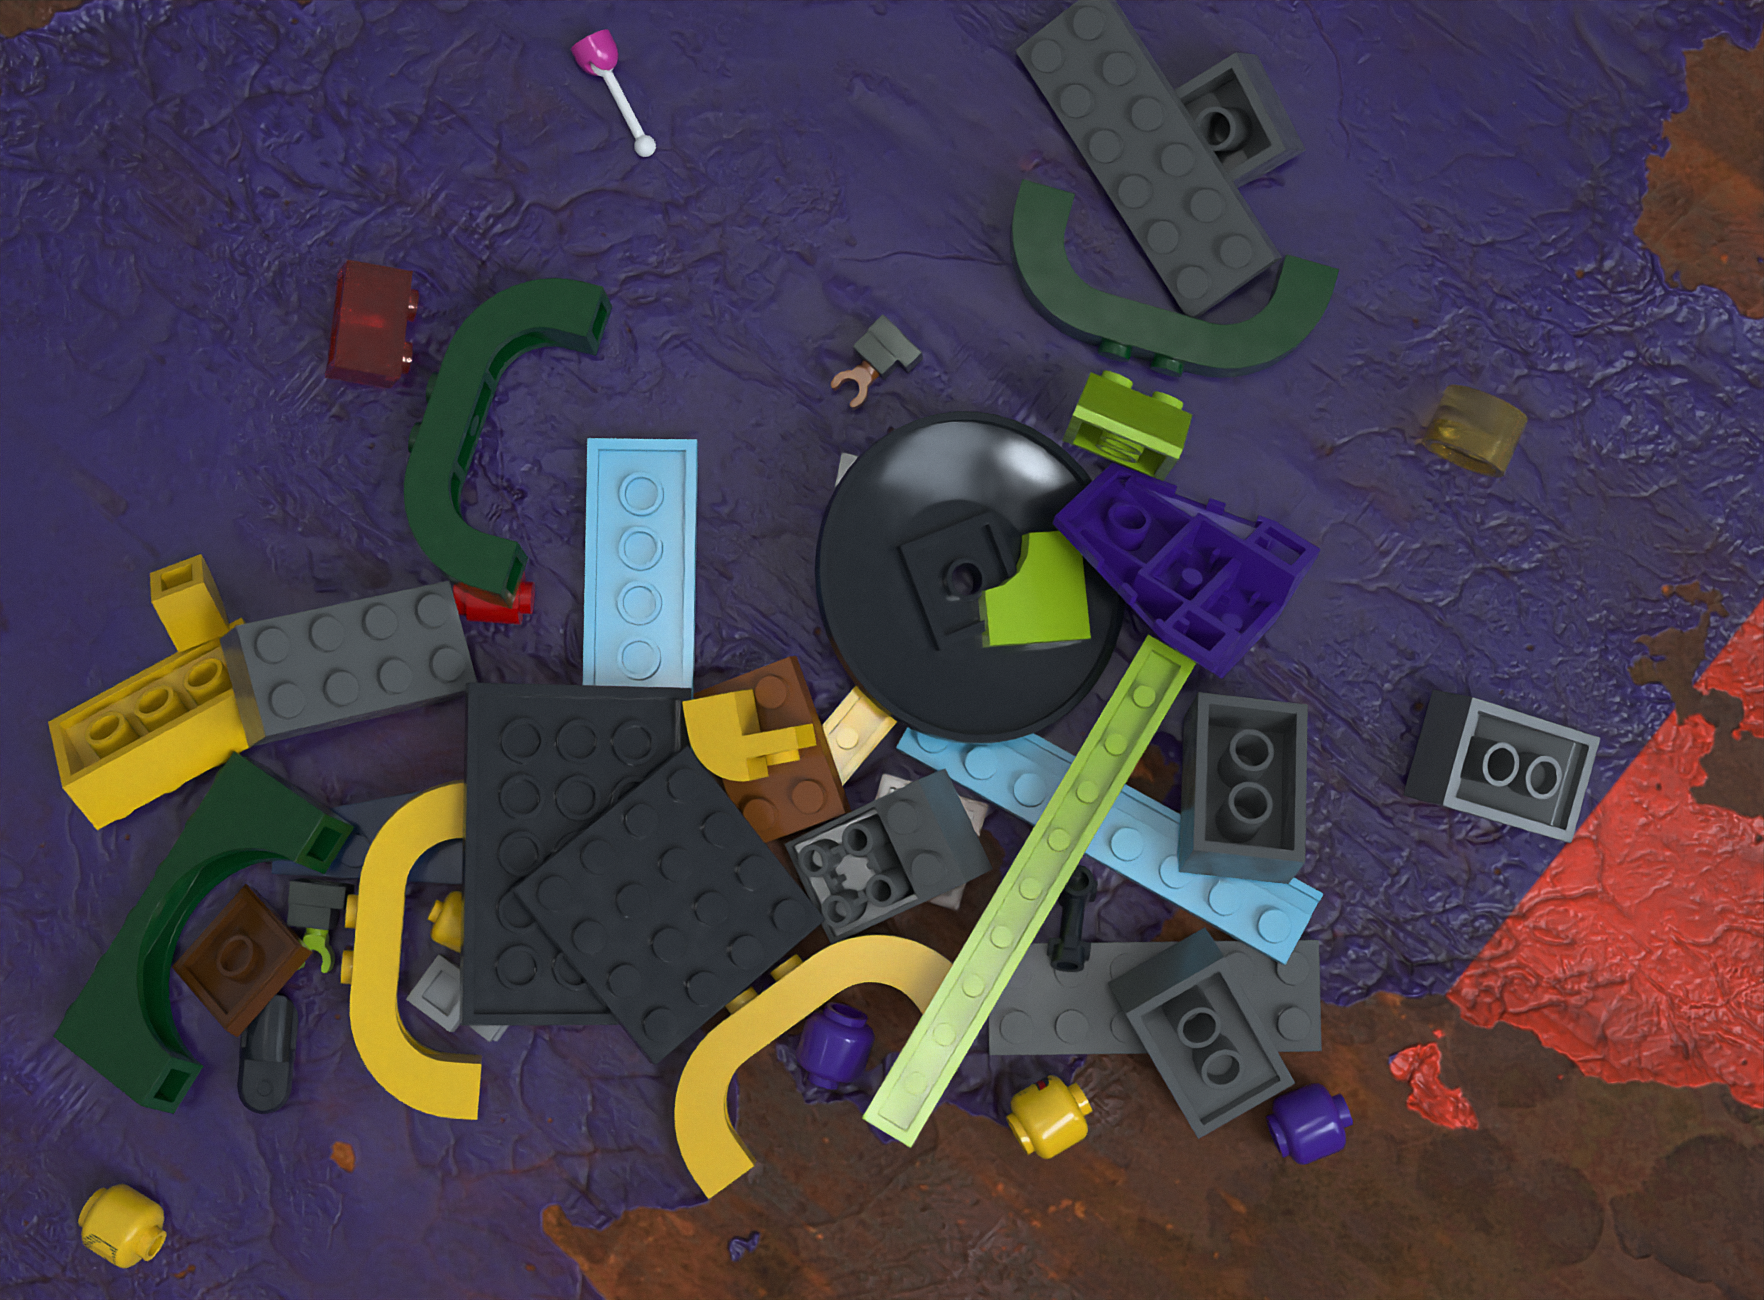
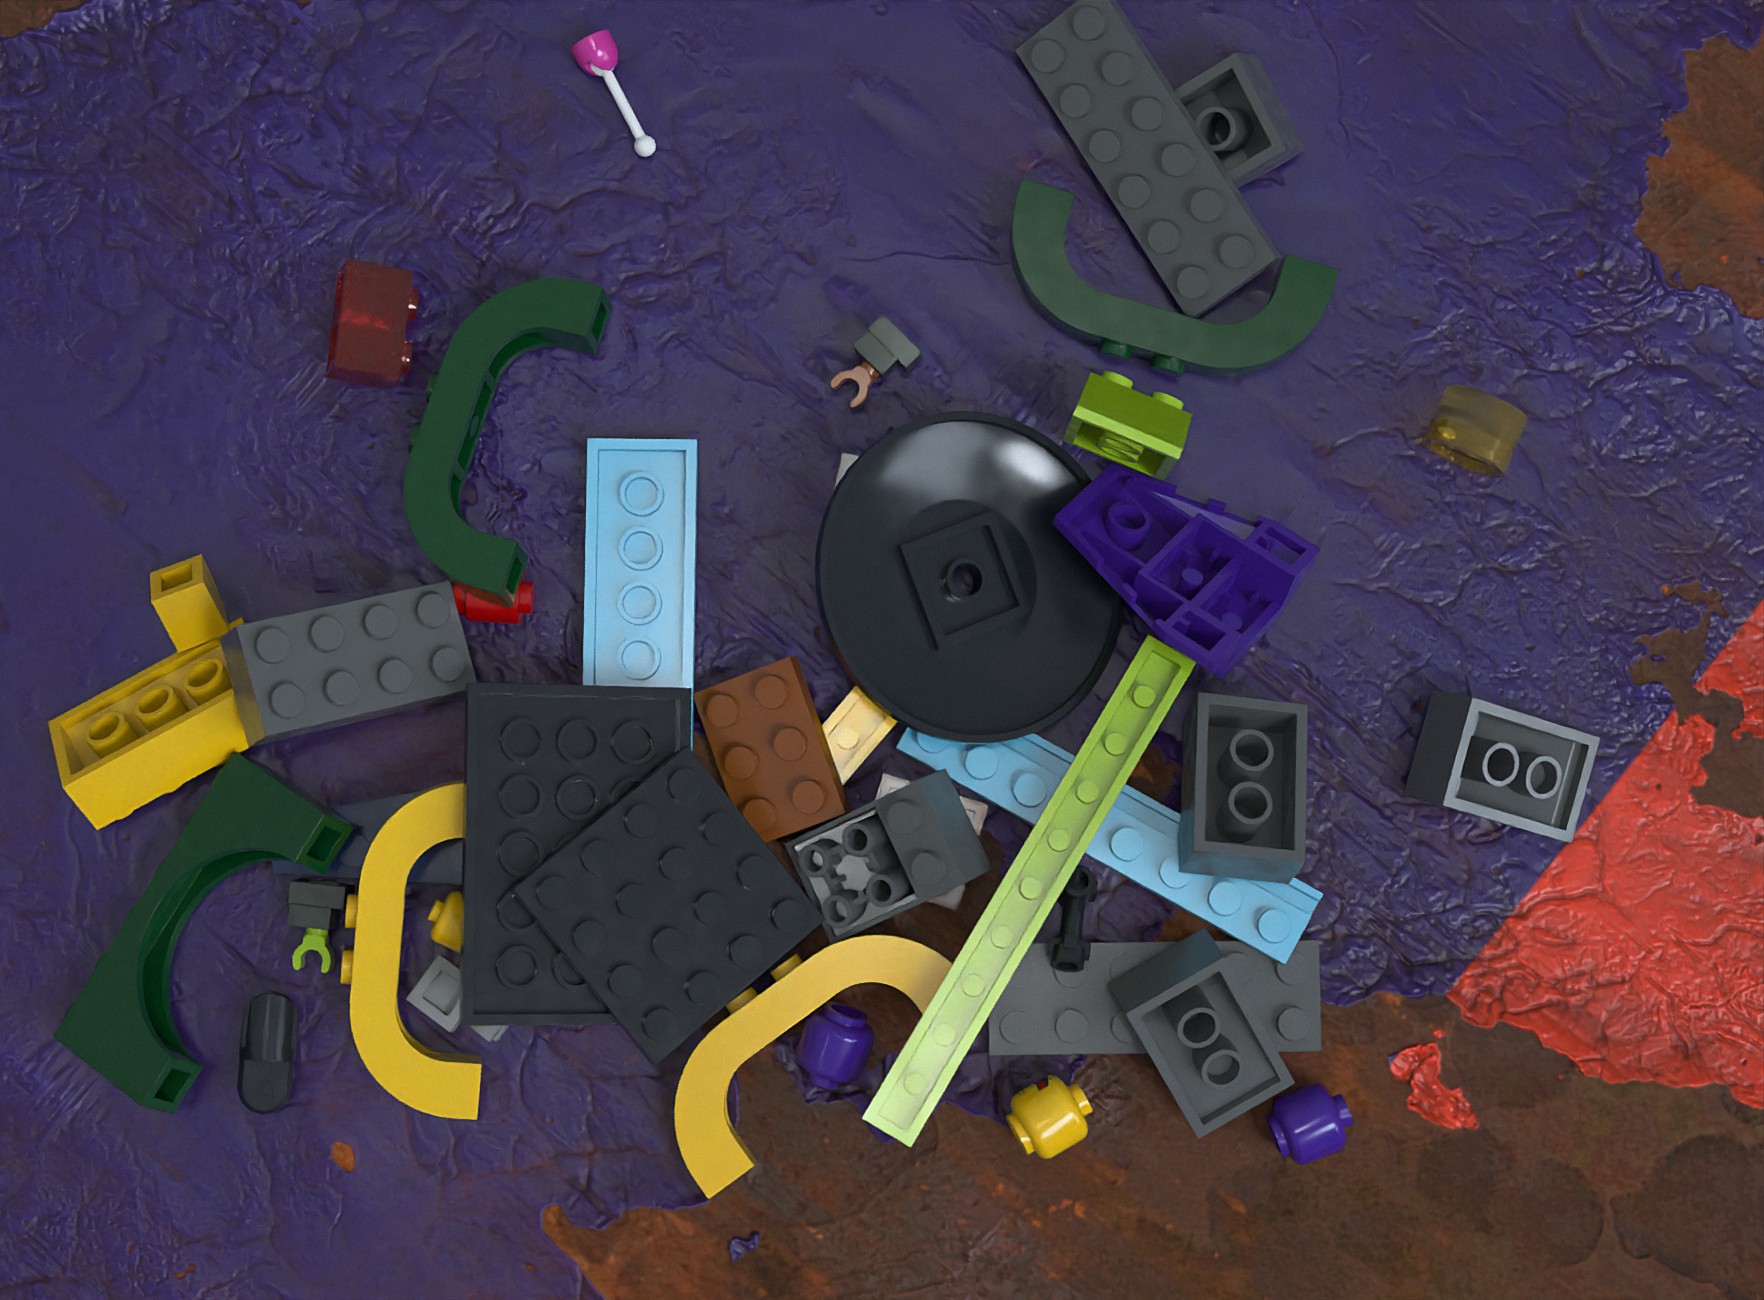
yellow head [78,1183,166,1268] -> none
reddish brown tile [172,884,313,1037] -> none
yellow brick [682,689,817,781] -> none
lime tile [978,531,1091,647] -> none

